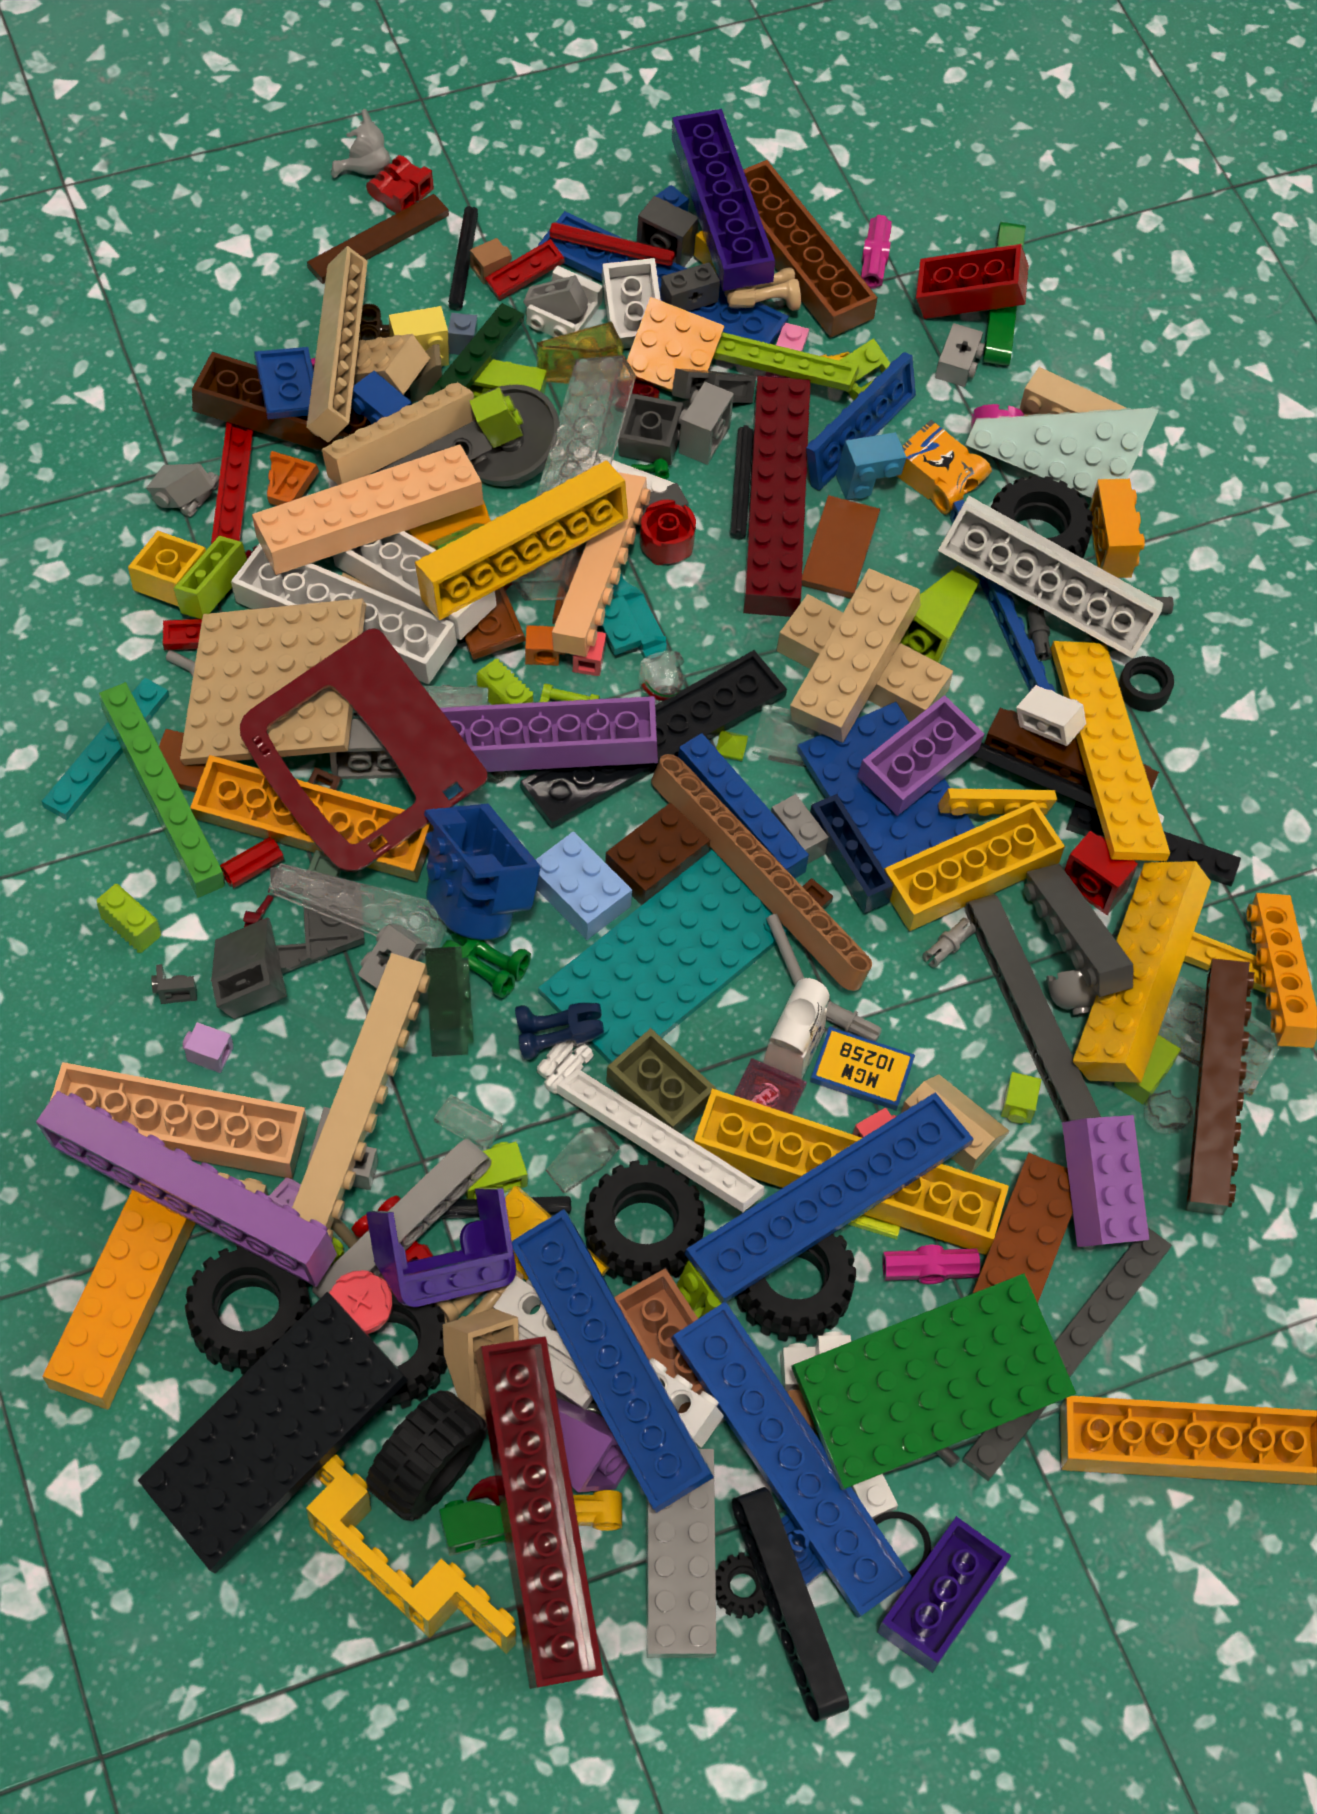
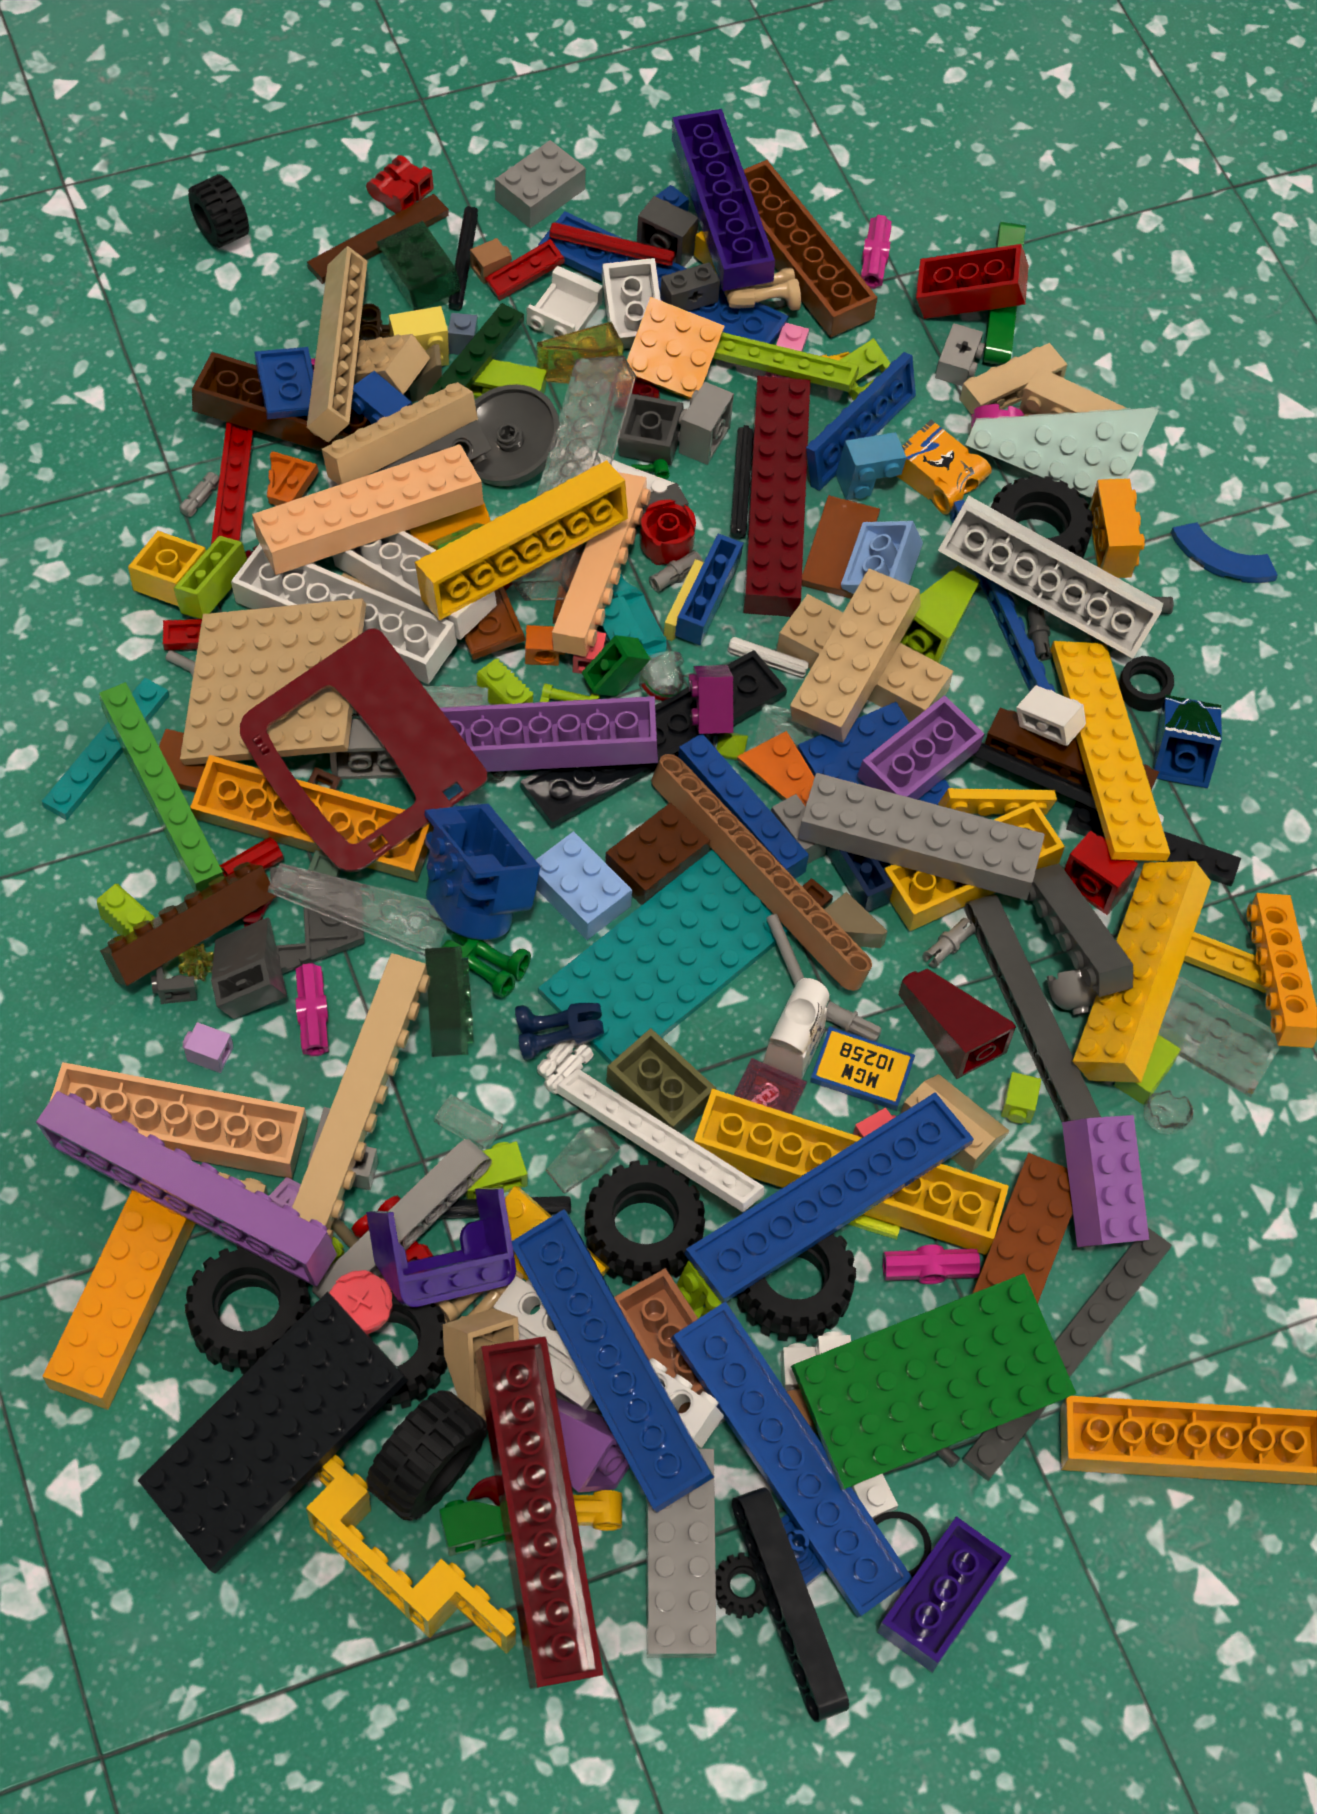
light grey slope [146,464,215,508] -> none
light grey piece [331,109,391,178] -> none
light grey brick [358,924,428,988] -> none
lime brick [469,388,524,448] -> none
light grey slope [523,275,588,320] -> none
dark grey slope [672,368,756,403] -> none
reddish brown brick [1186,958,1254,1215] -> none
none -> reddish brown brick [100,862,277,986]
none -> clear yellow gear [178,944,214,981]
none -> black tyre [188,174,249,248]
none -> dark pink piece [295,963,329,1057]
none -> clear green brick [376,221,461,311]
none -> light grey brick [495,140,586,229]
none -> green brick [581,635,651,696]
none -> light grey pin [649,550,703,592]
none -> light yellow tile [664,559,704,641]
none -> blue brick [675,533,744,645]
none -> magenta brick [688,665,733,734]
none -> white axle [728,637,809,677]
none -> orange wing [737,731,815,807]
none -> light grey brick [798,773,1045,900]
none -> dark tan slope [824,892,888,948]
none -> light blue slope [841,521,923,594]
none -> dark red slope [898,968,1016,1079]
none -> tan brick [960,343,1068,415]
none -> blue slope [1153,695,1222,788]
none -> blue tile [1171,522,1278,583]

